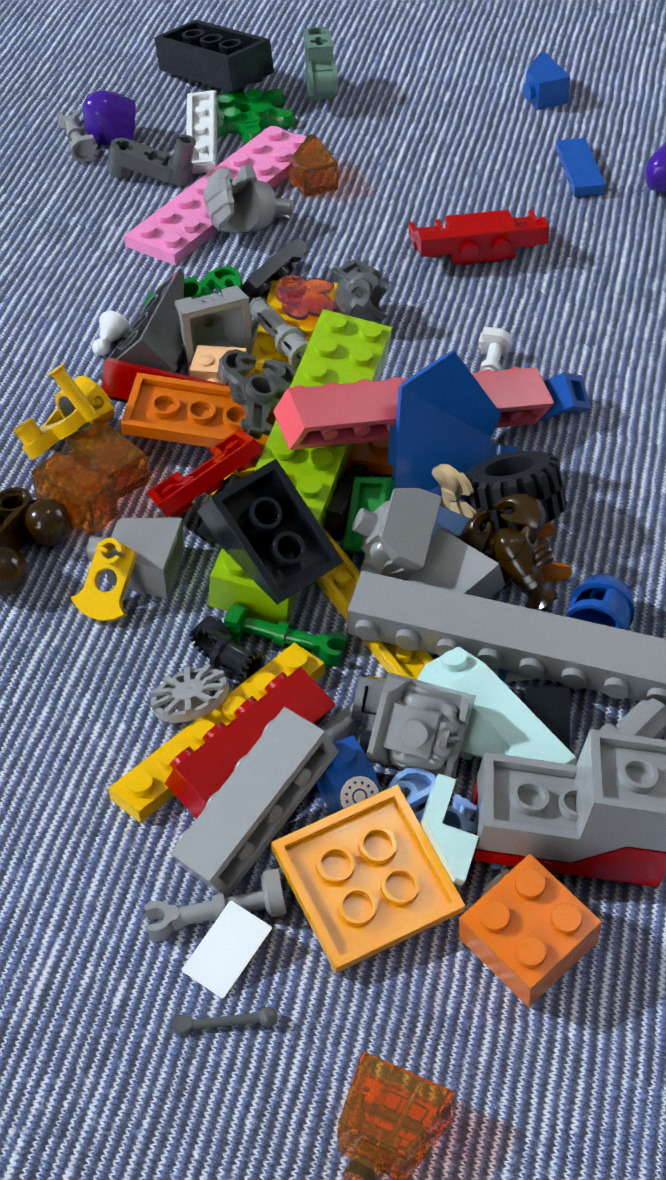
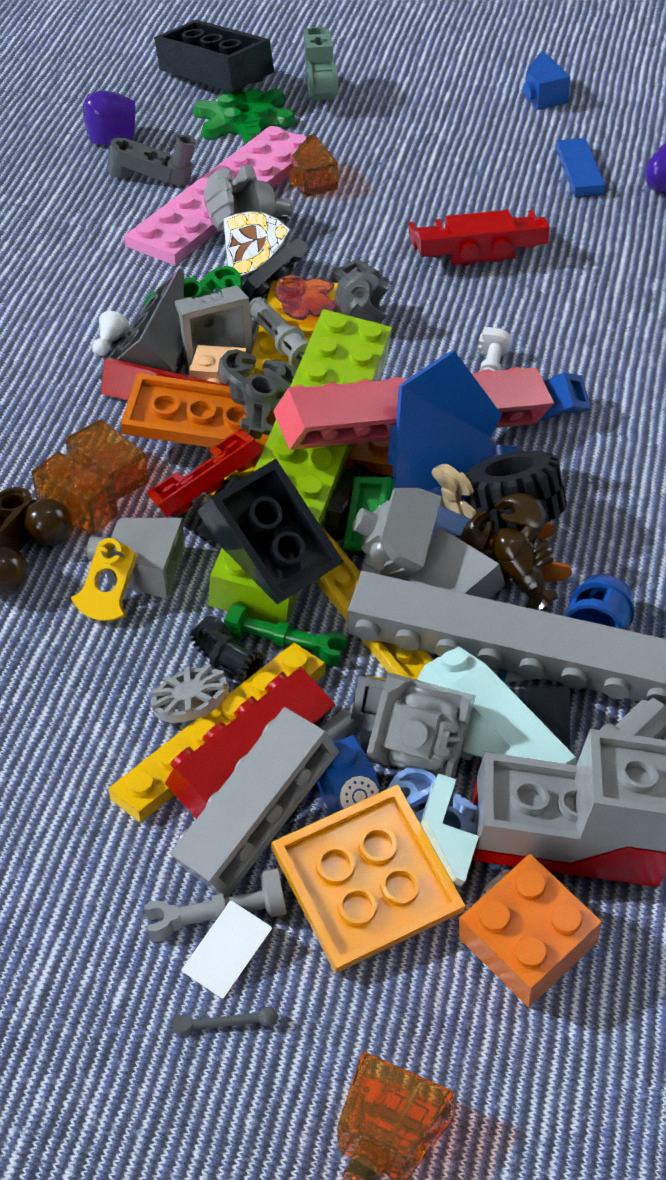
yellow piece [13,363,115,460] -> none
light grey piece [57,109,98,162] -> none
white tile [186,90,217,174] -> none
none -> shield [223,211,292,277]

